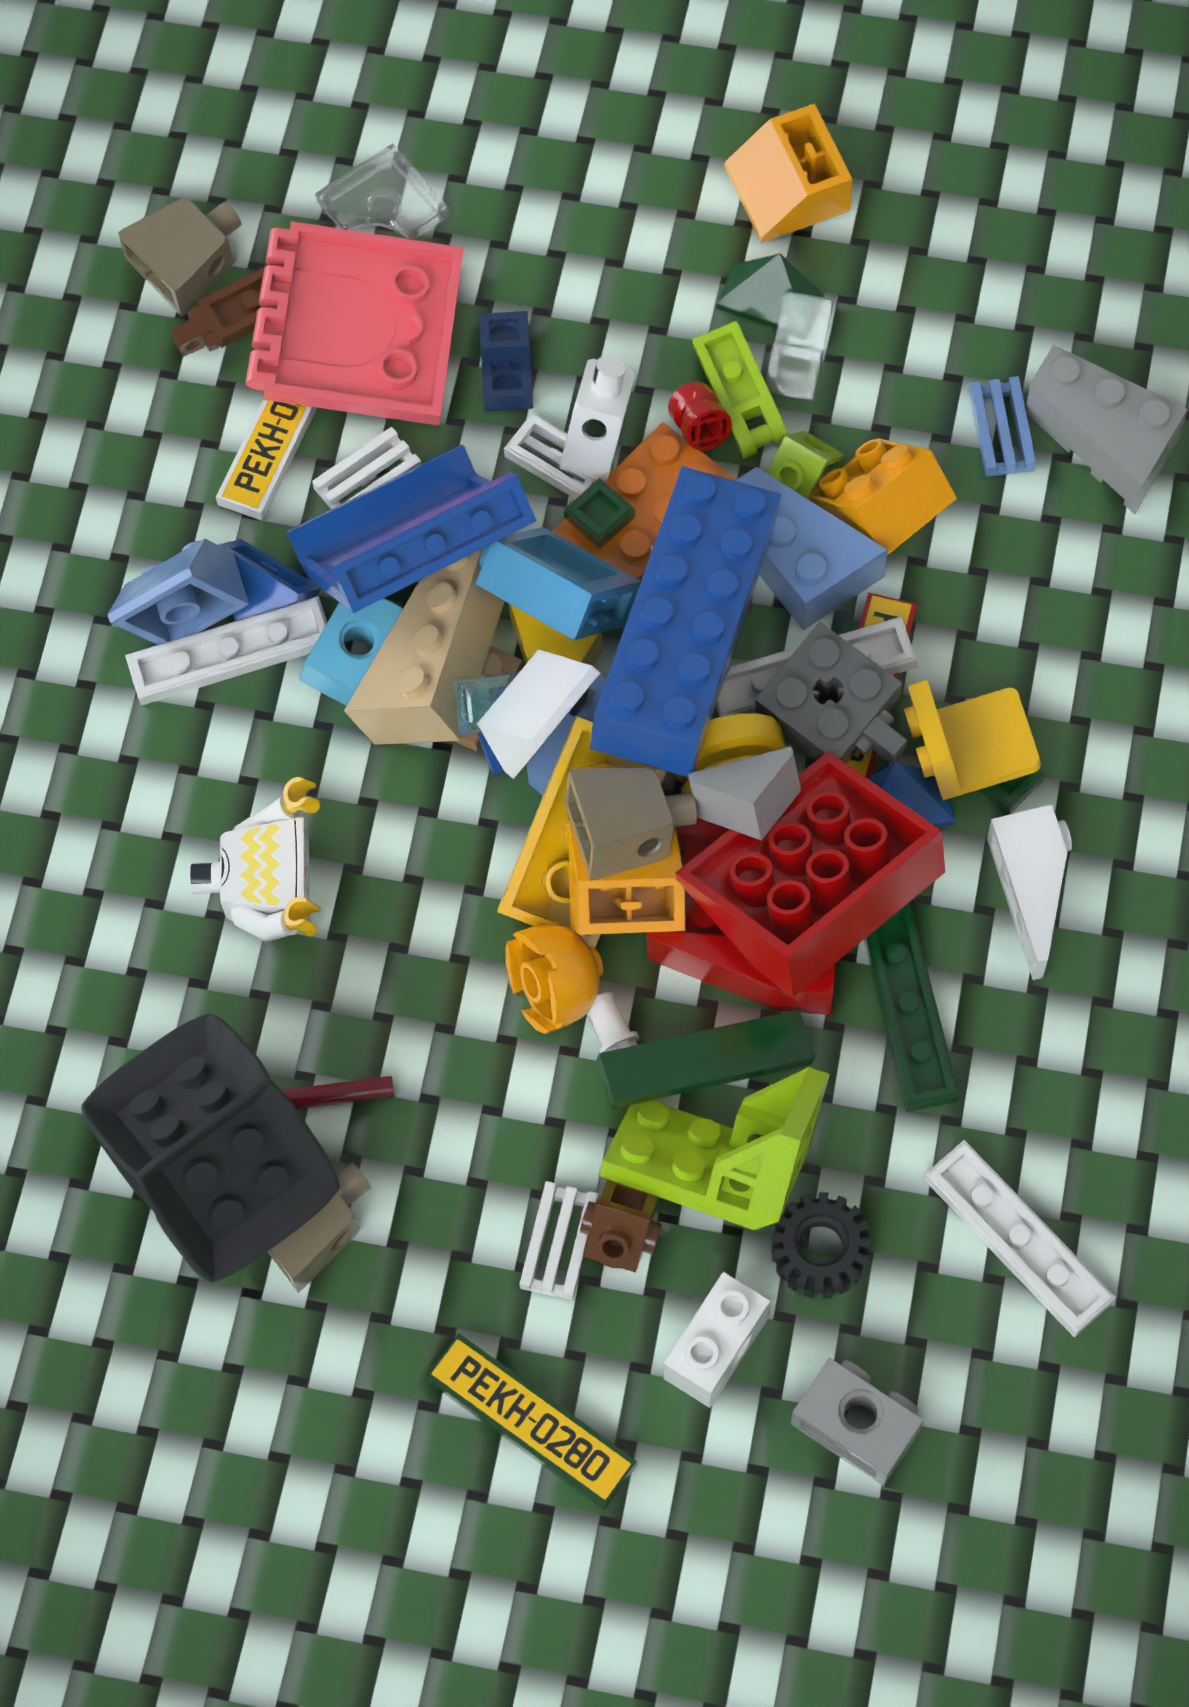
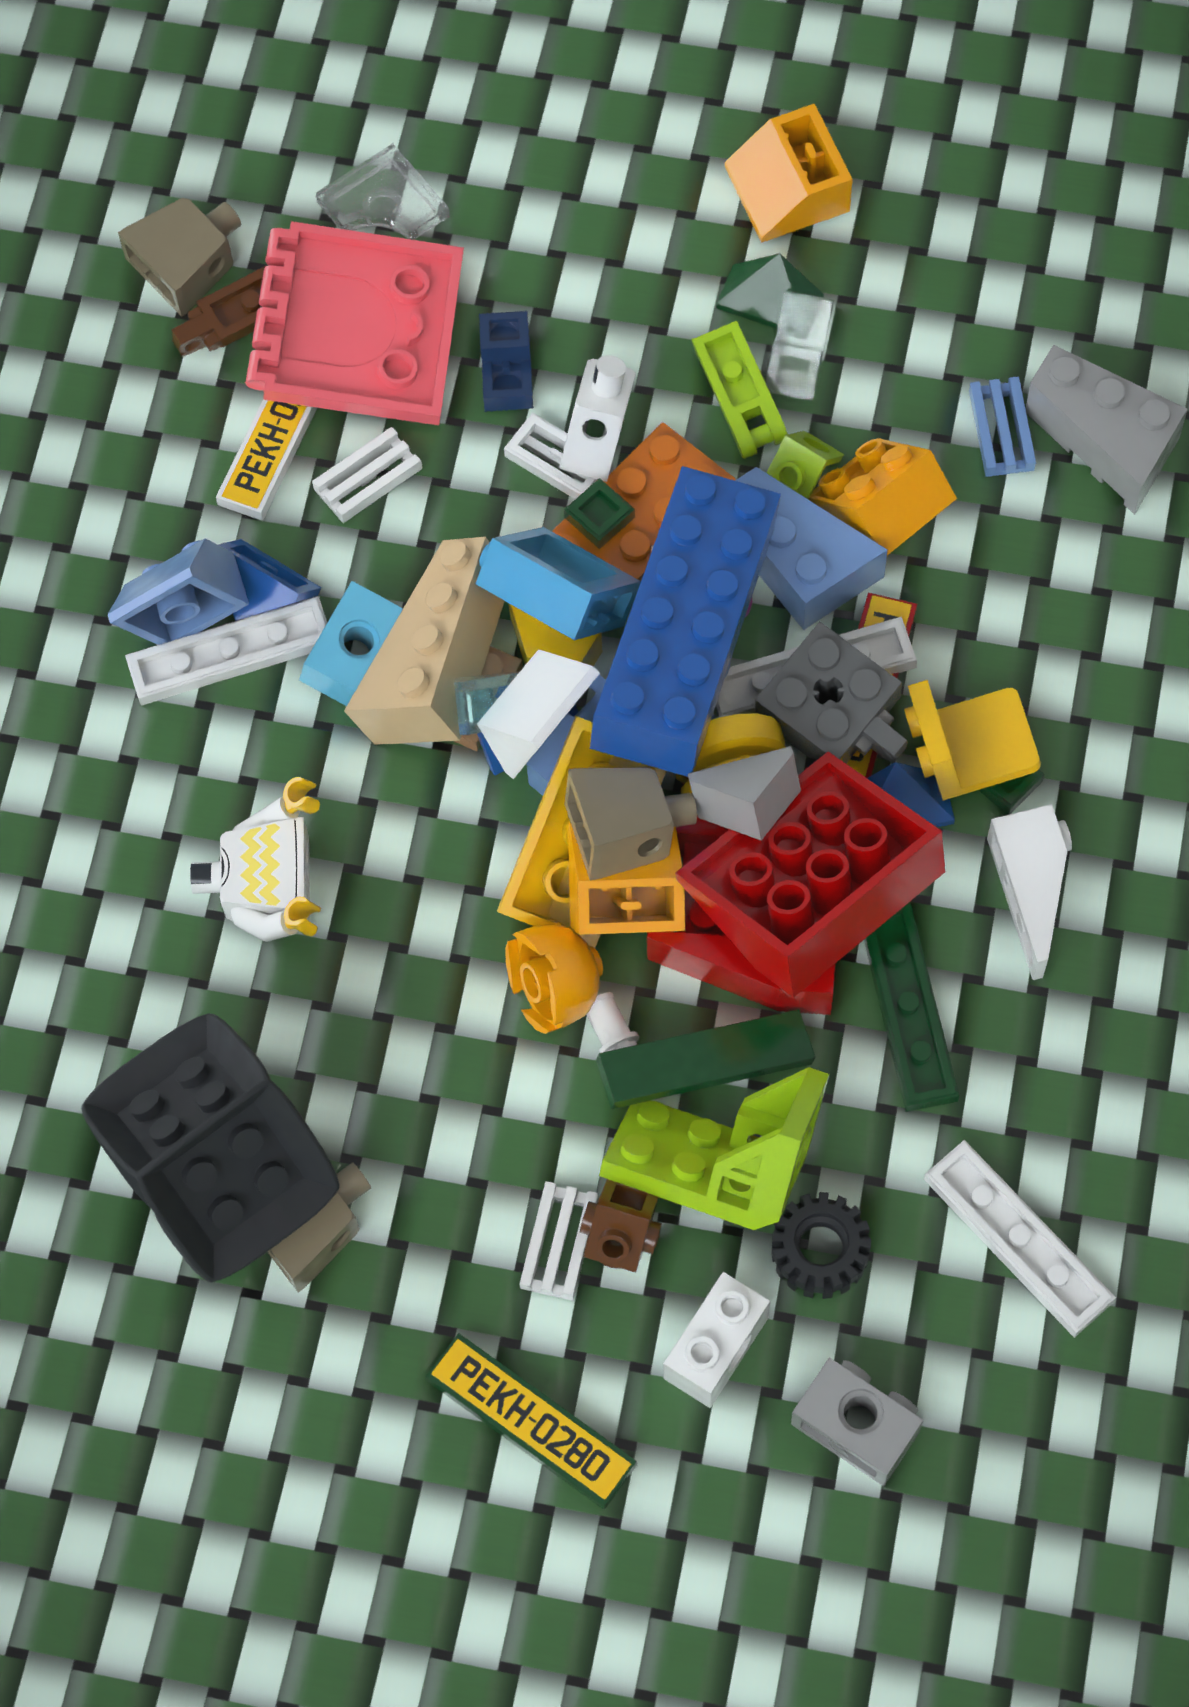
dark red bar [282,1076,395,1109] -> none
blue panel [286,444,536,613] -> none
red wheel [668,382,732,451] -> none

